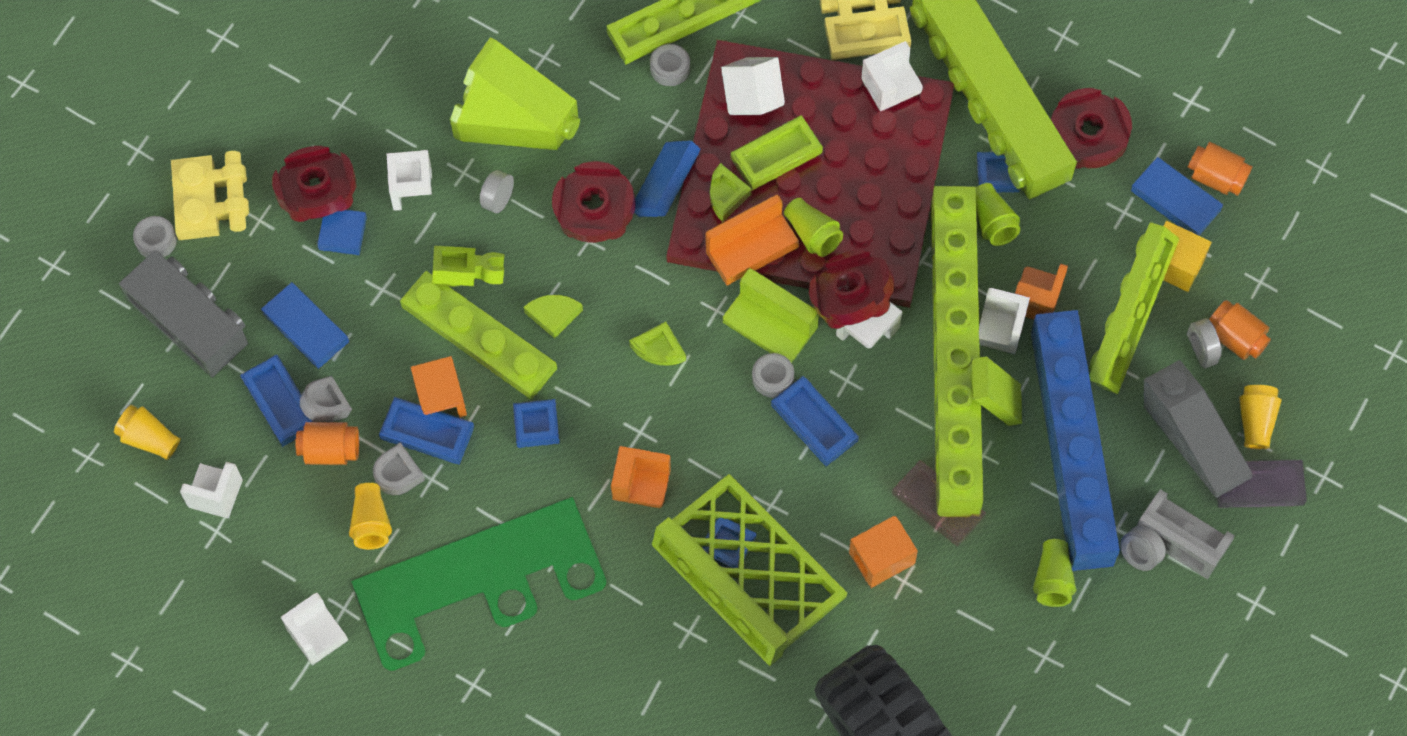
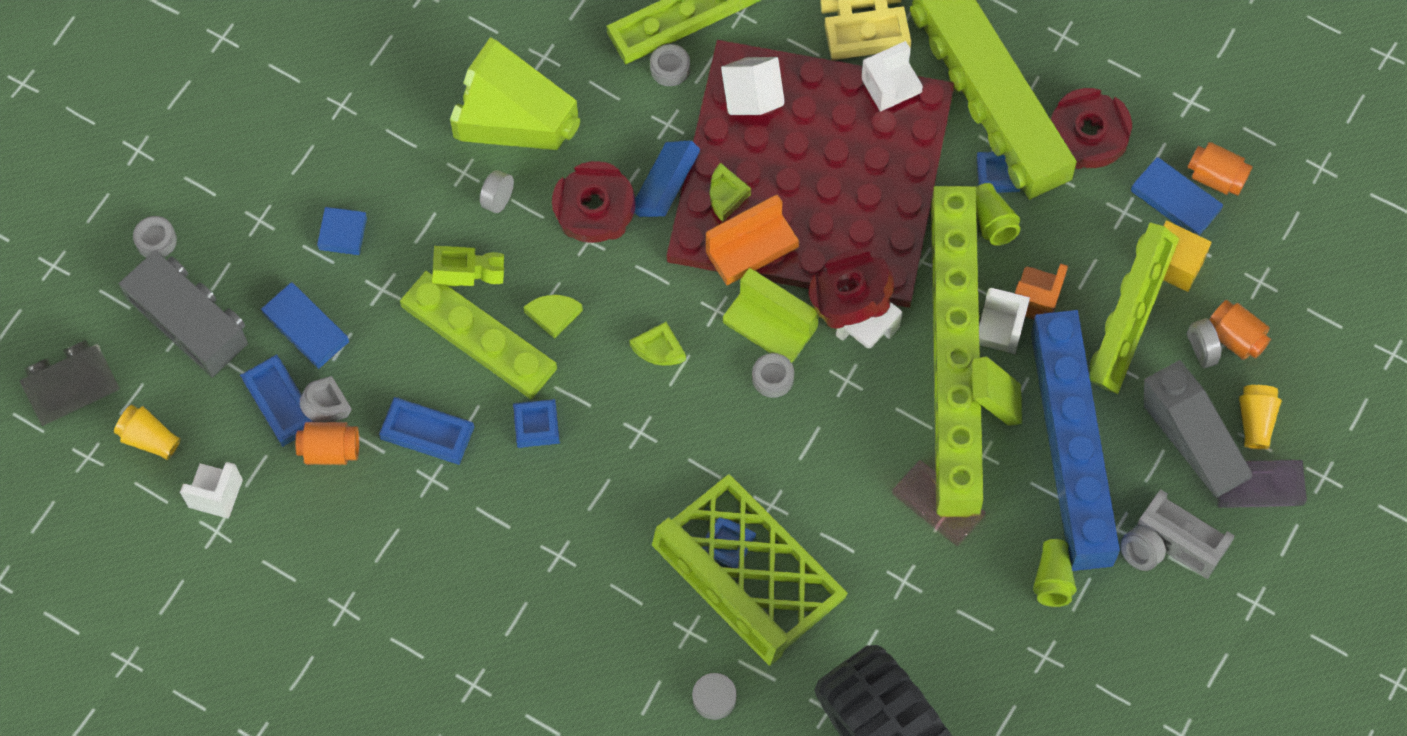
light yellow plate [171,151,249,240] -> none
dark red plate [272,146,356,222] -> none
white panel [281,593,348,665] -> none
yellow cone [349,483,392,550] -> none
green piece [351,497,606,671] -> none
light grey tile [373,443,425,495] -> none
white panel [387,150,432,210] -> none
orange panel [411,356,467,418] -> none
orange panel [611,446,671,508] -> none
lime tile [731,115,823,191] -> none
blue tile [771,376,859,466] -> none
lime cone [784,198,843,257] -> none
orange panel [849,516,918,588] -> none
none -> clear smoke bracket [20,340,120,426]
none -> light grey tile [692,673,736,720]

